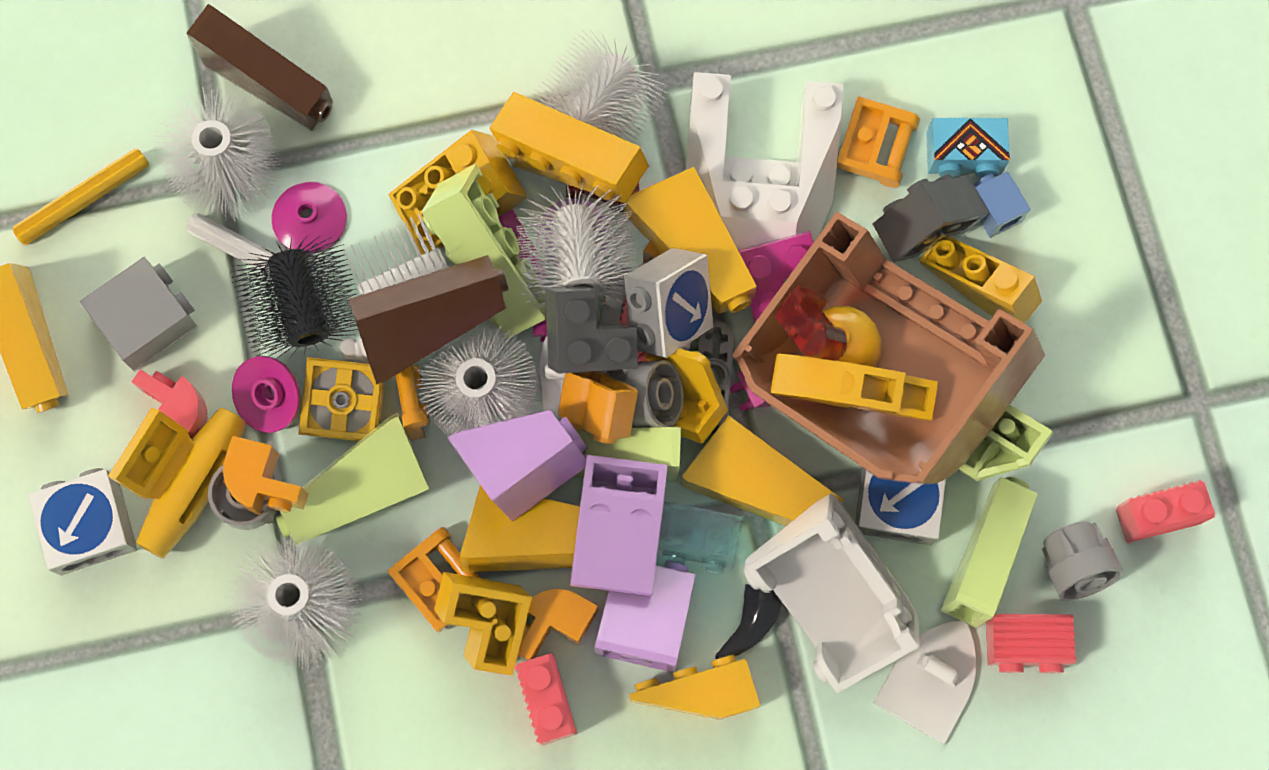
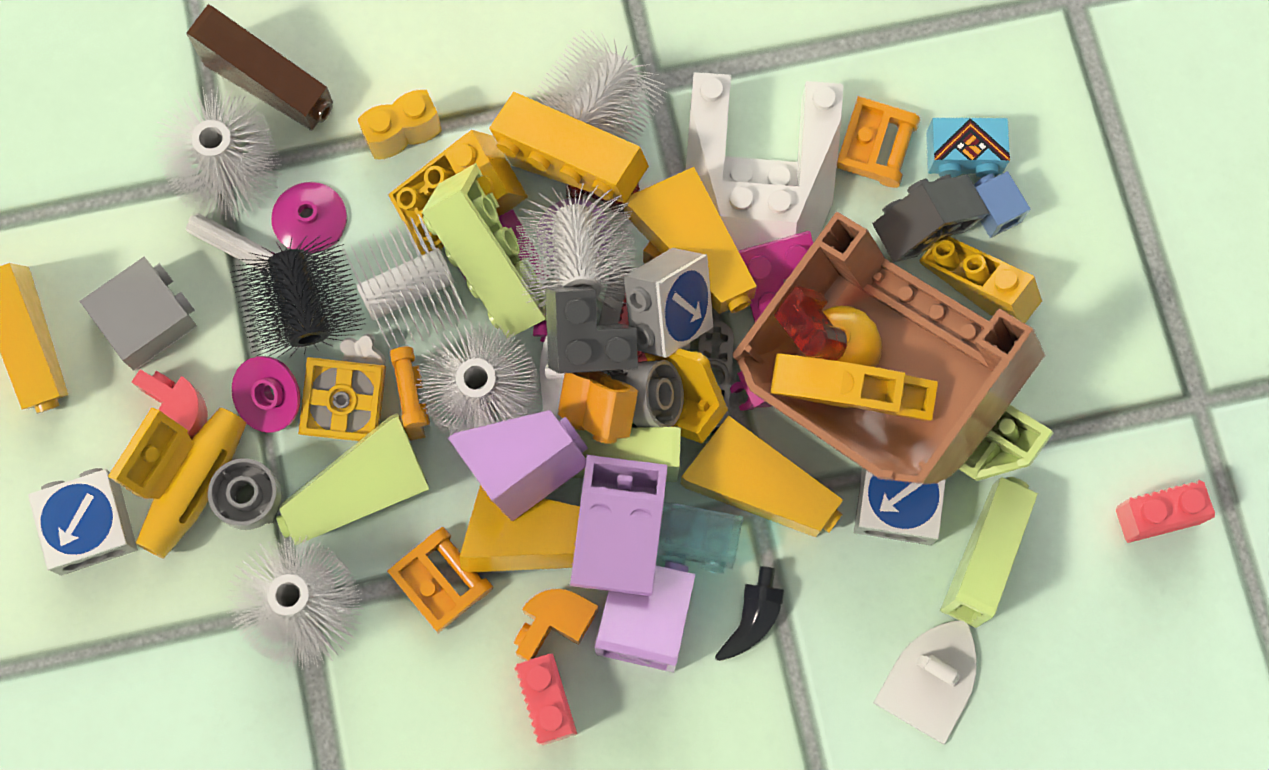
yellow axle [12,148,149,245] -> none
light orange brick [223,436,308,515] -> none
reddish brown slope [348,255,509,385] -> none
yellow brick [434,572,532,676] -> none
yellow slope [629,655,760,720] -> none
white windscreen [744,493,920,693] -> none
coral brick [986,614,1076,674] -> none
light grey piece [1042,521,1124,601] -> none
none -> yellow brick [357,90,442,159]

